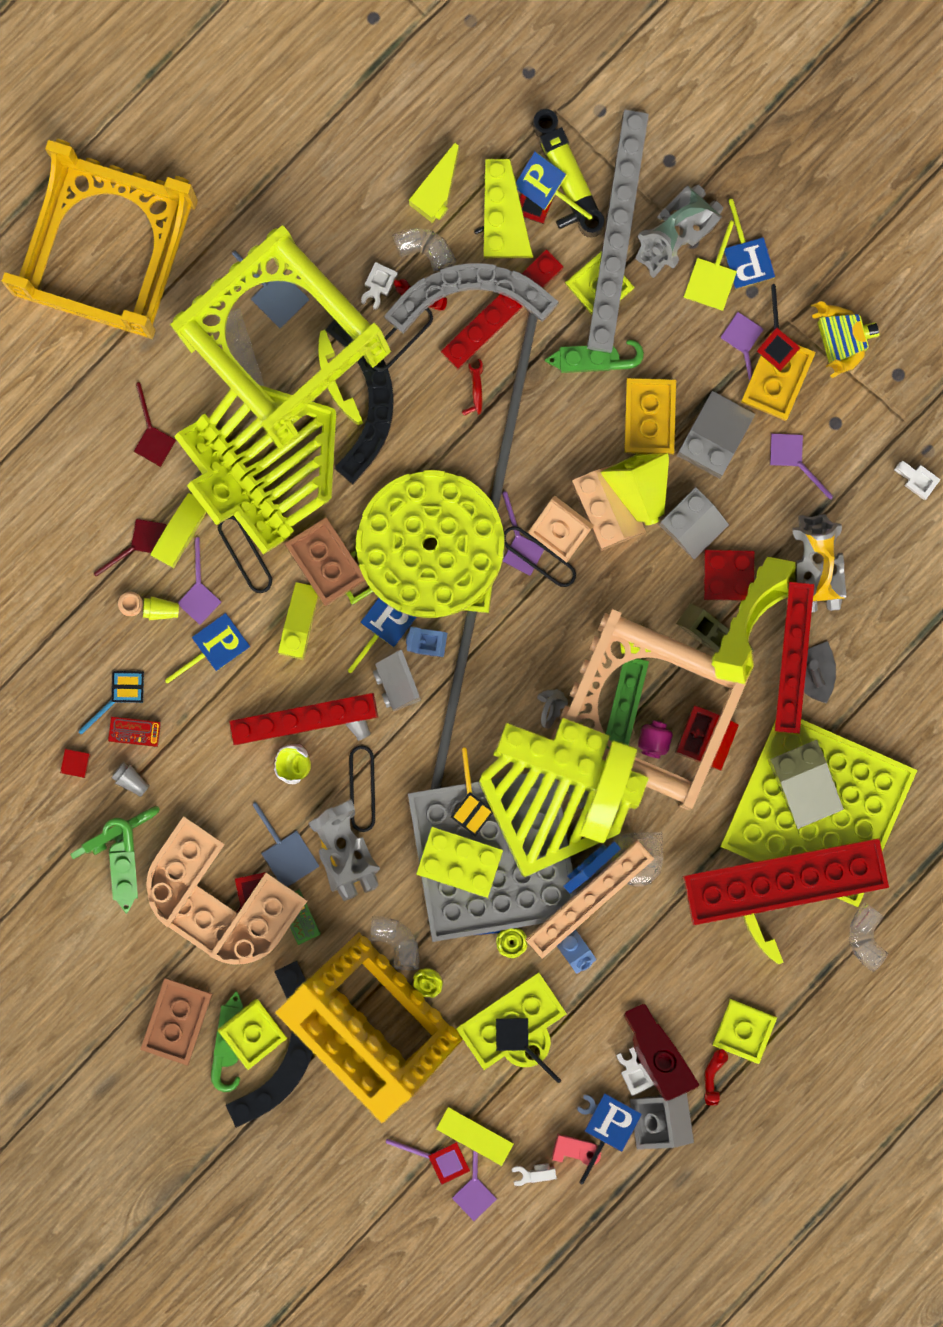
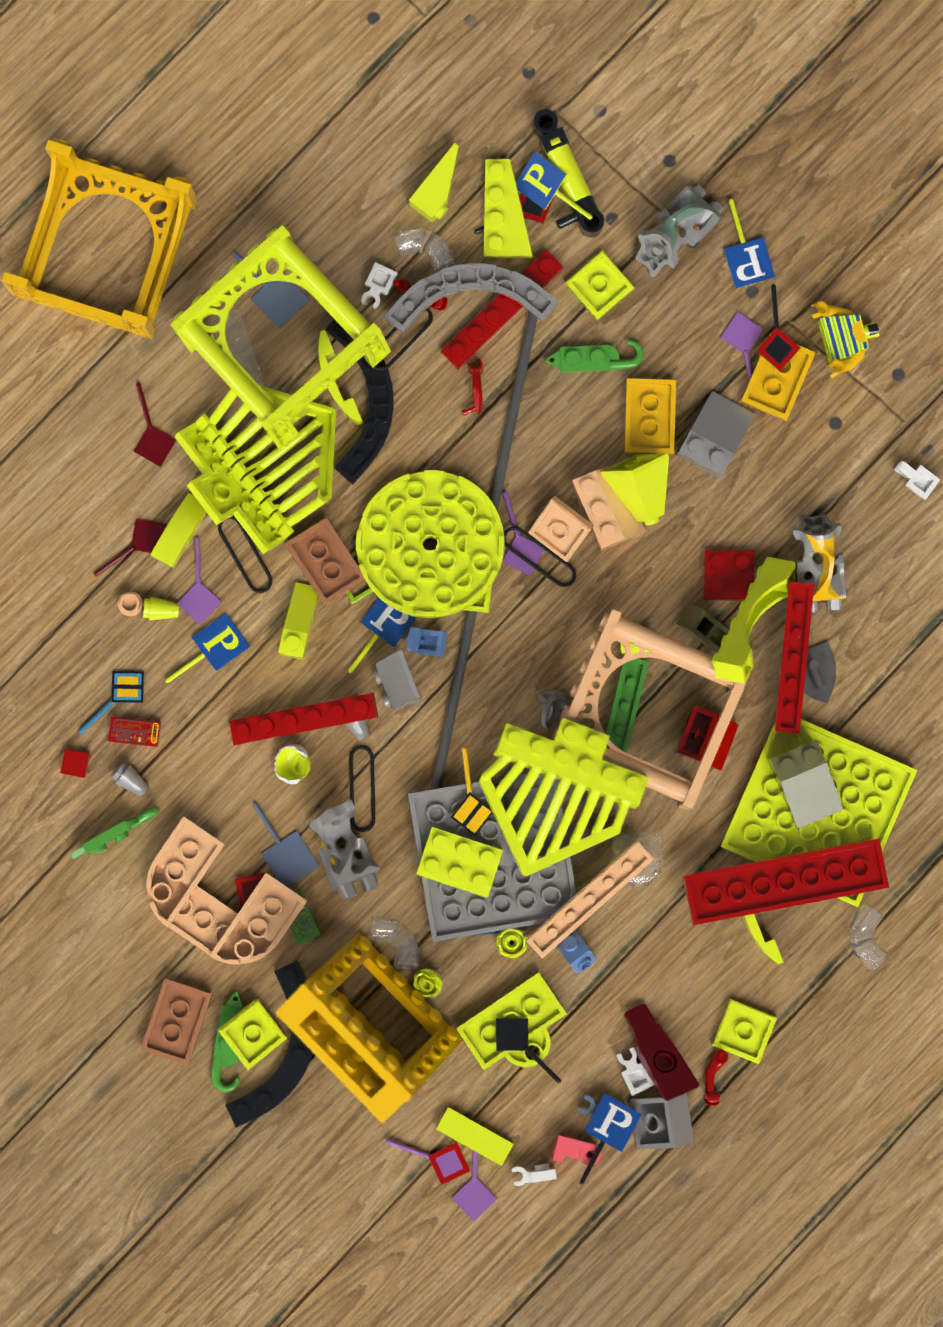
bright green plate [103,818,138,914] -> none
blue plate [563,841,621,894] -> none
neon yellow slope [580,740,637,843] -> none
light grey plate [587,110,649,353] -> none
dark pink head [638,720,673,758] -> none
light grey slope [659,487,729,560] -> none
neon yellow piece [684,220,737,311] -> none
medium lavender piece [770,434,833,499] -> none

